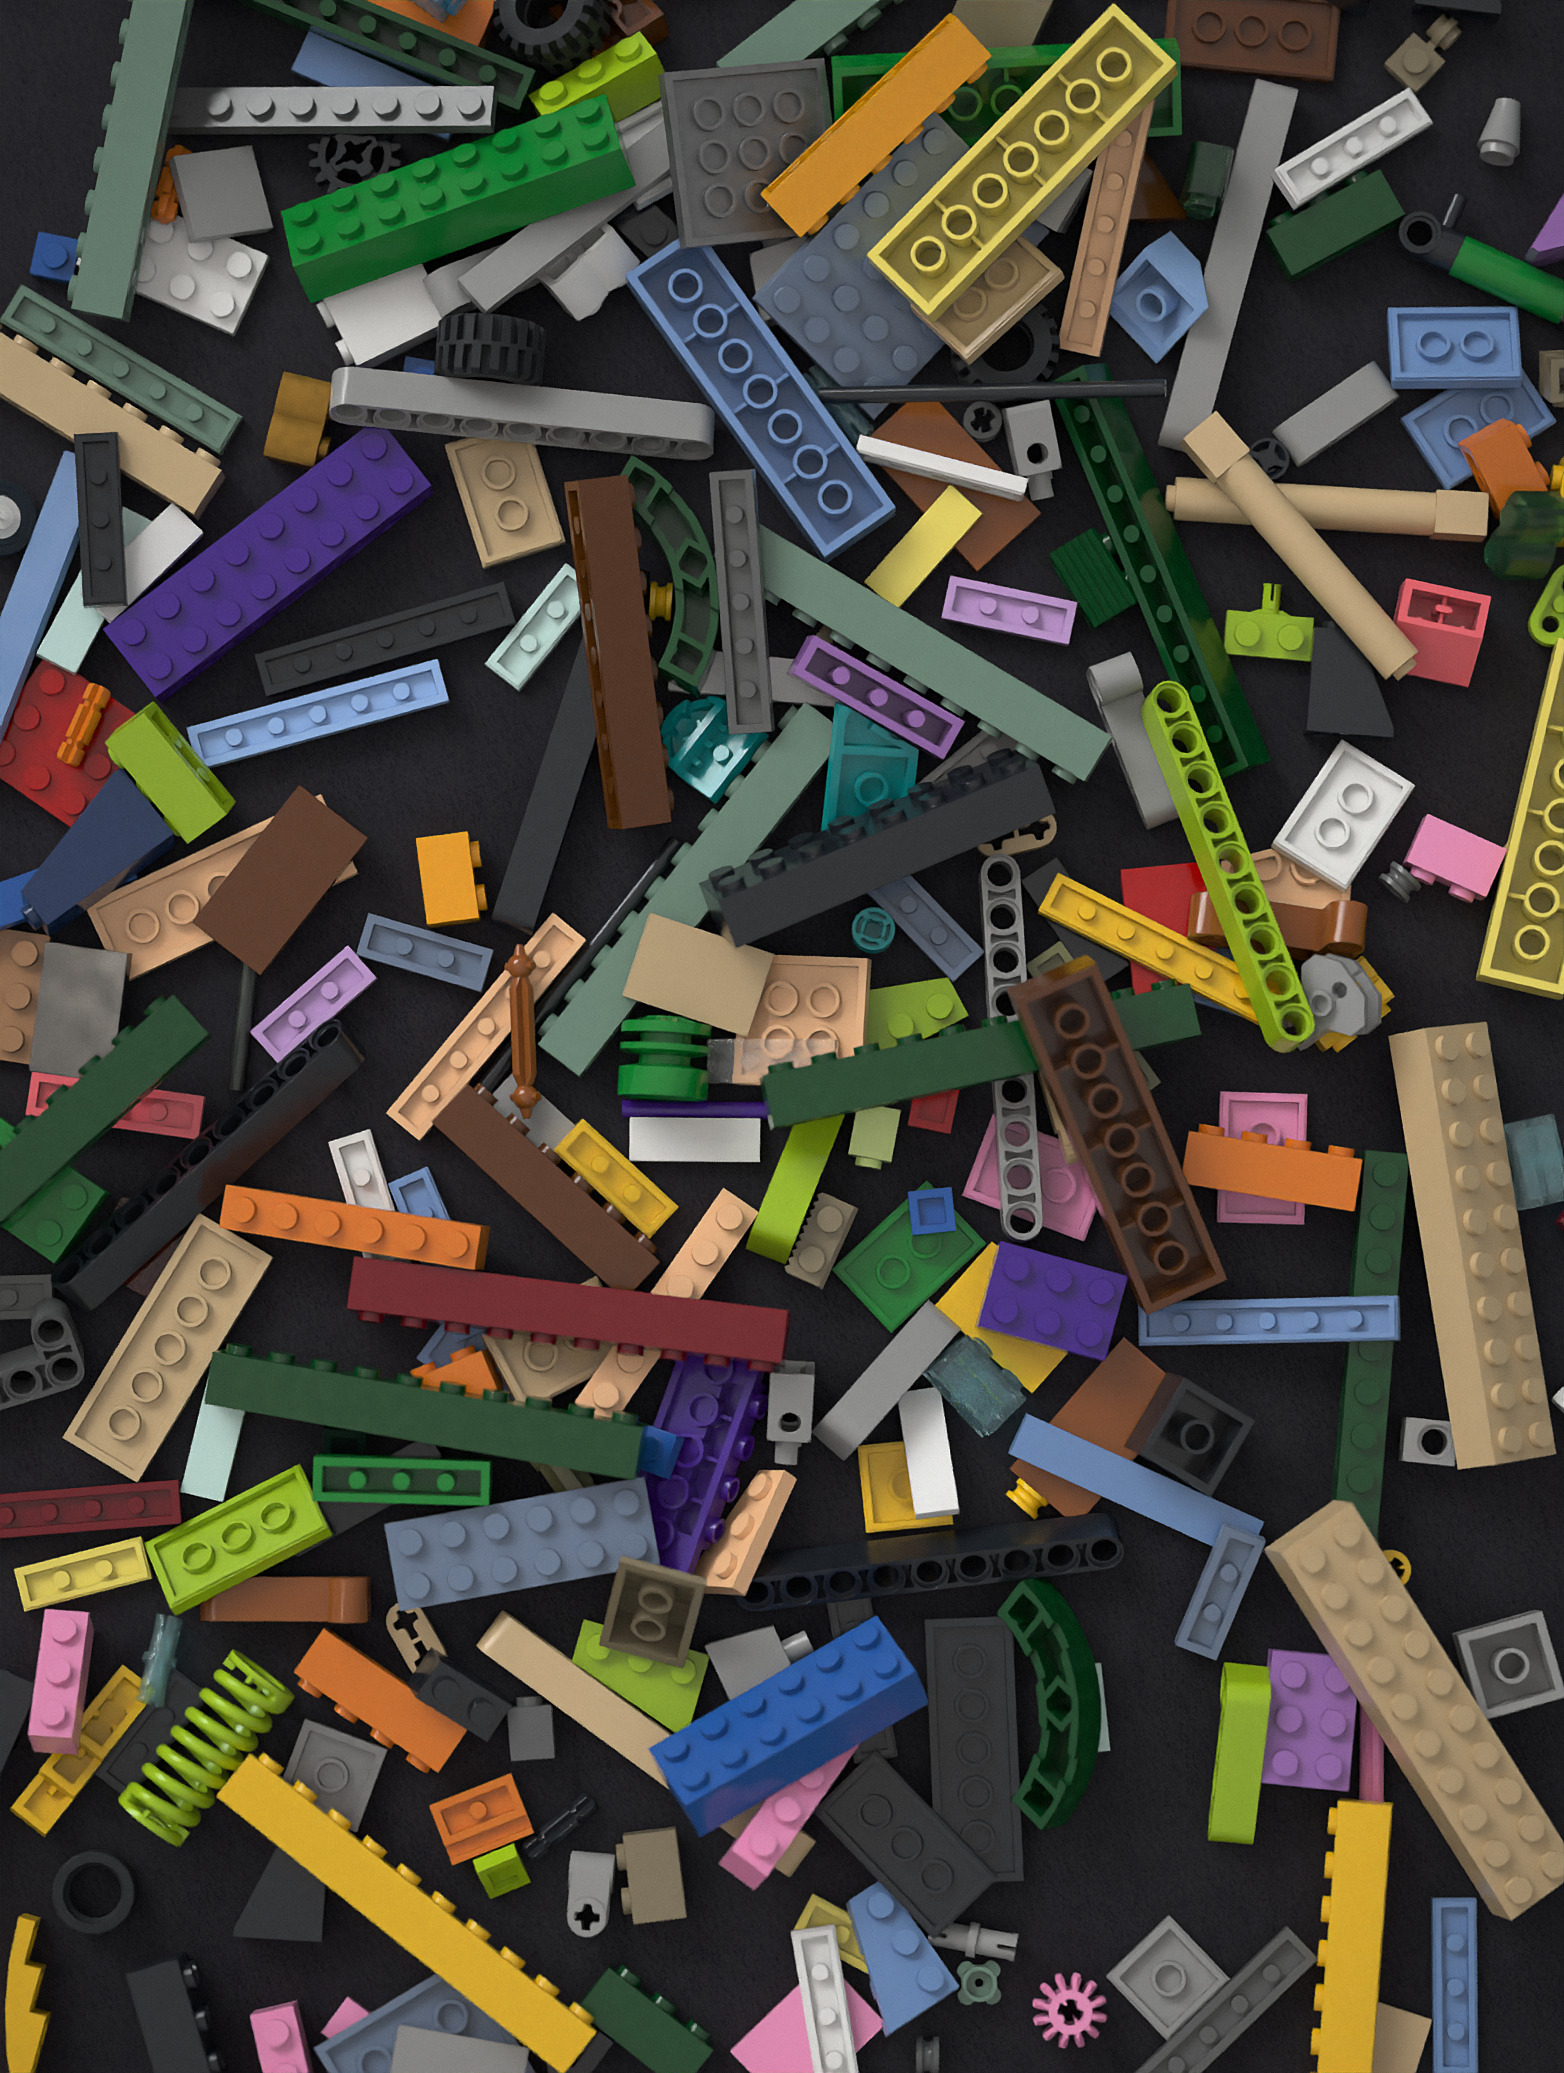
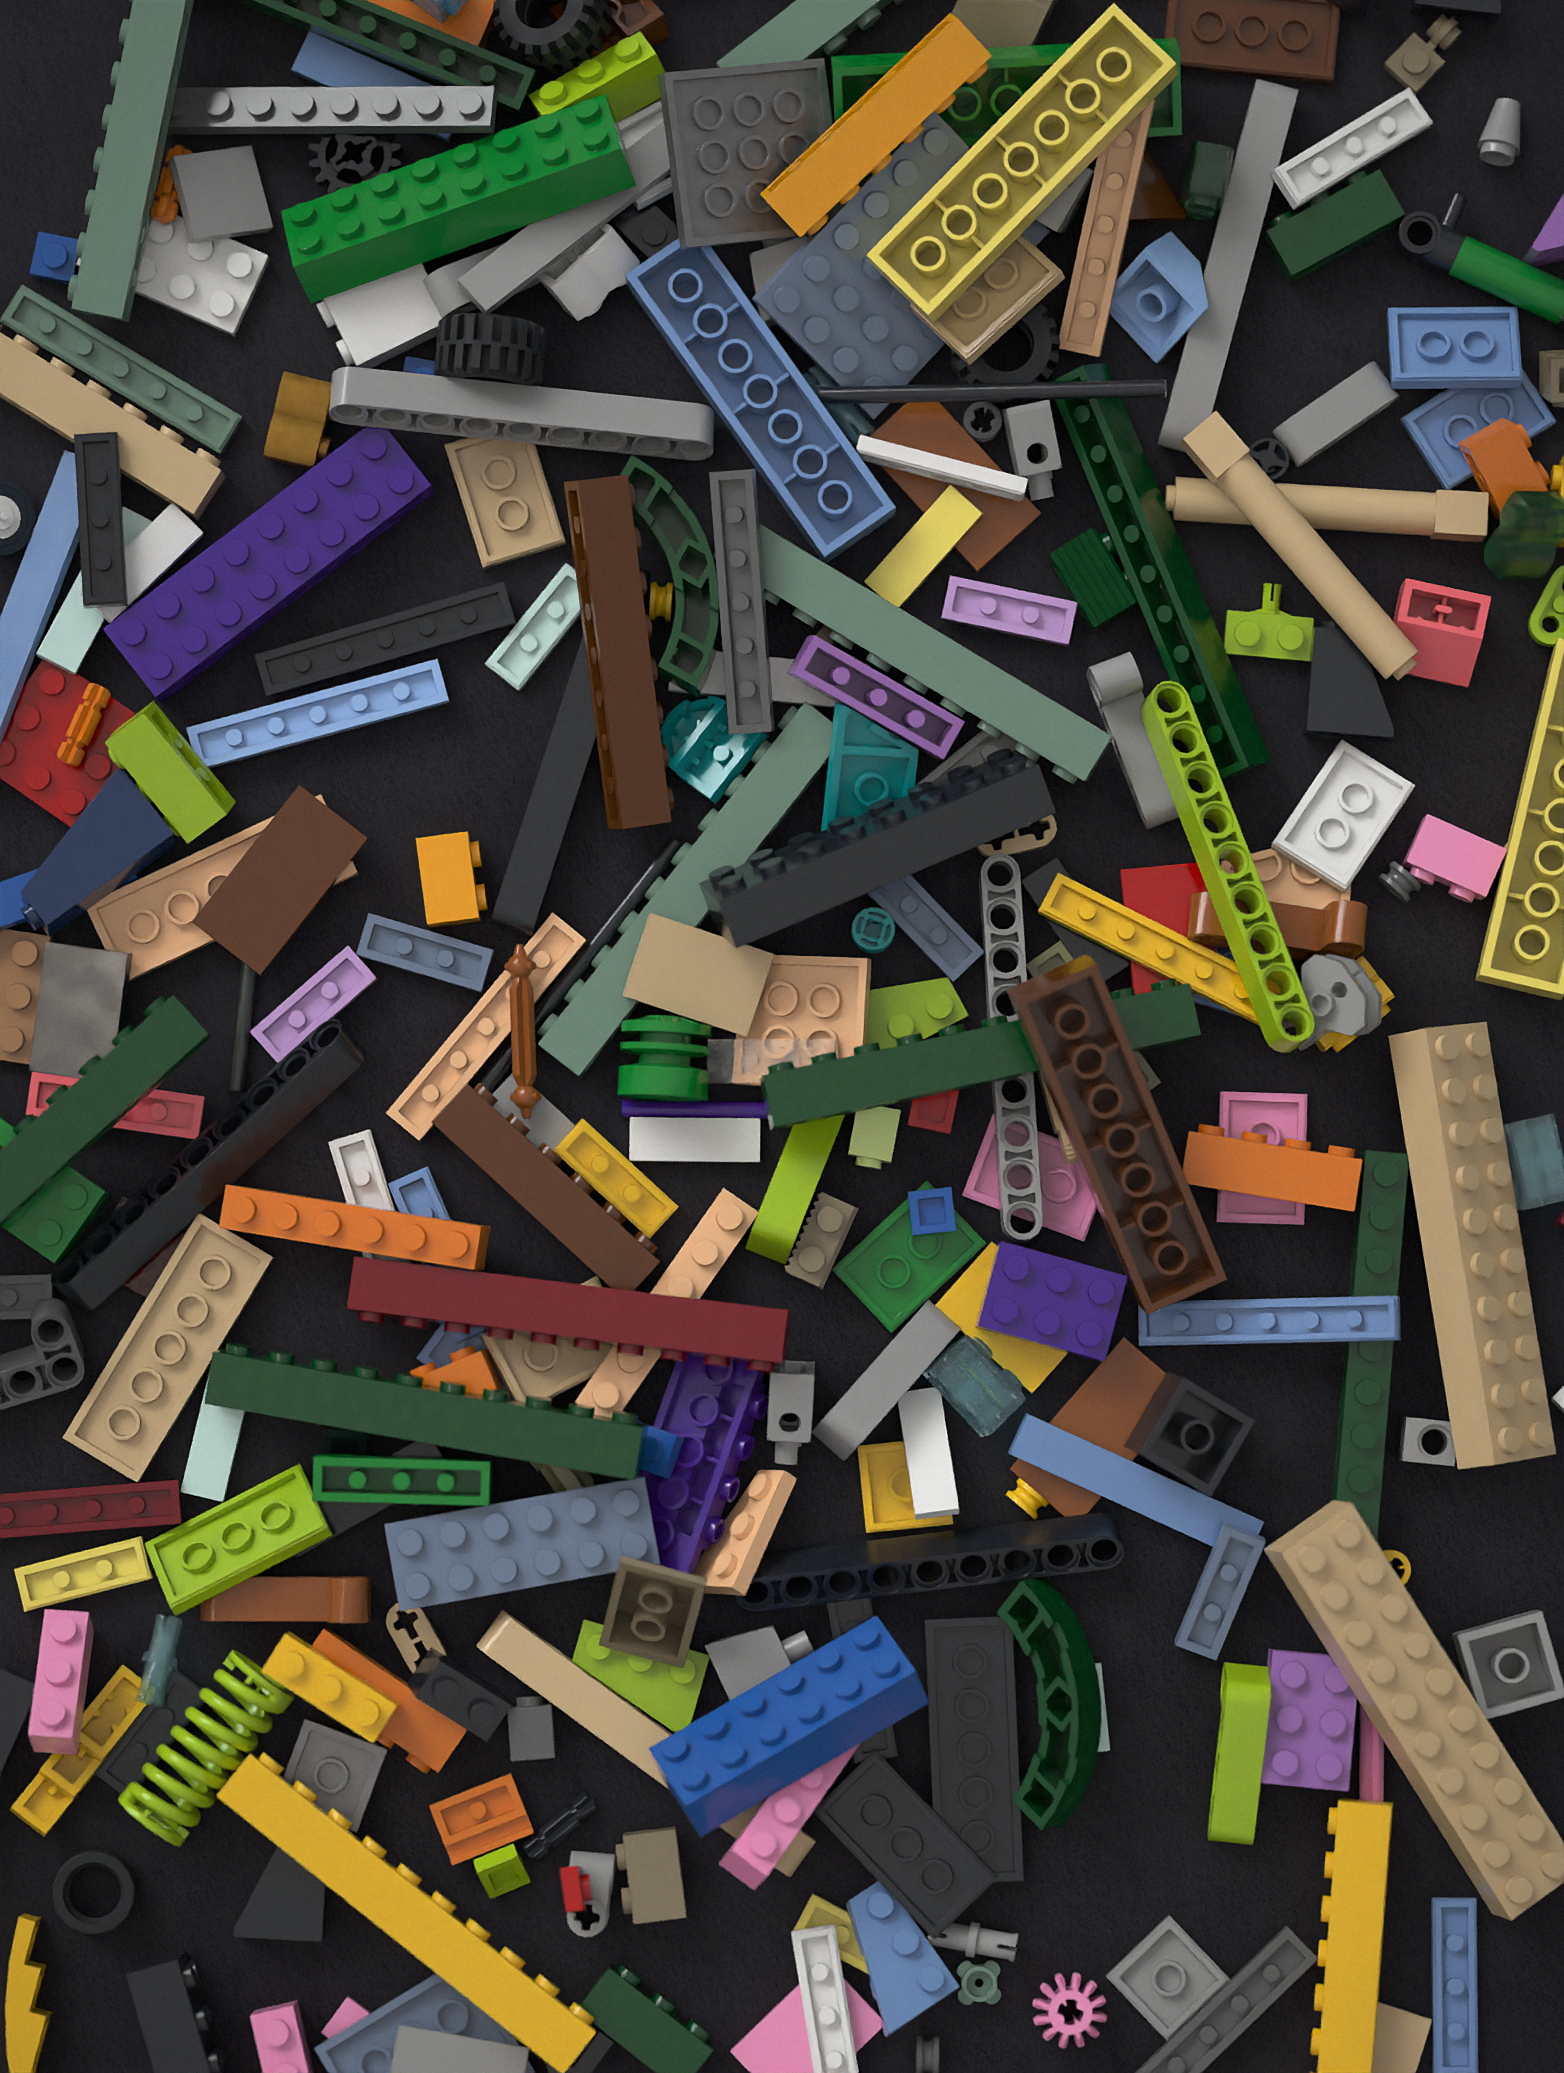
none -> yellow arch [261,1632,400,1743]
none -> red plate [560,1866,593,1913]

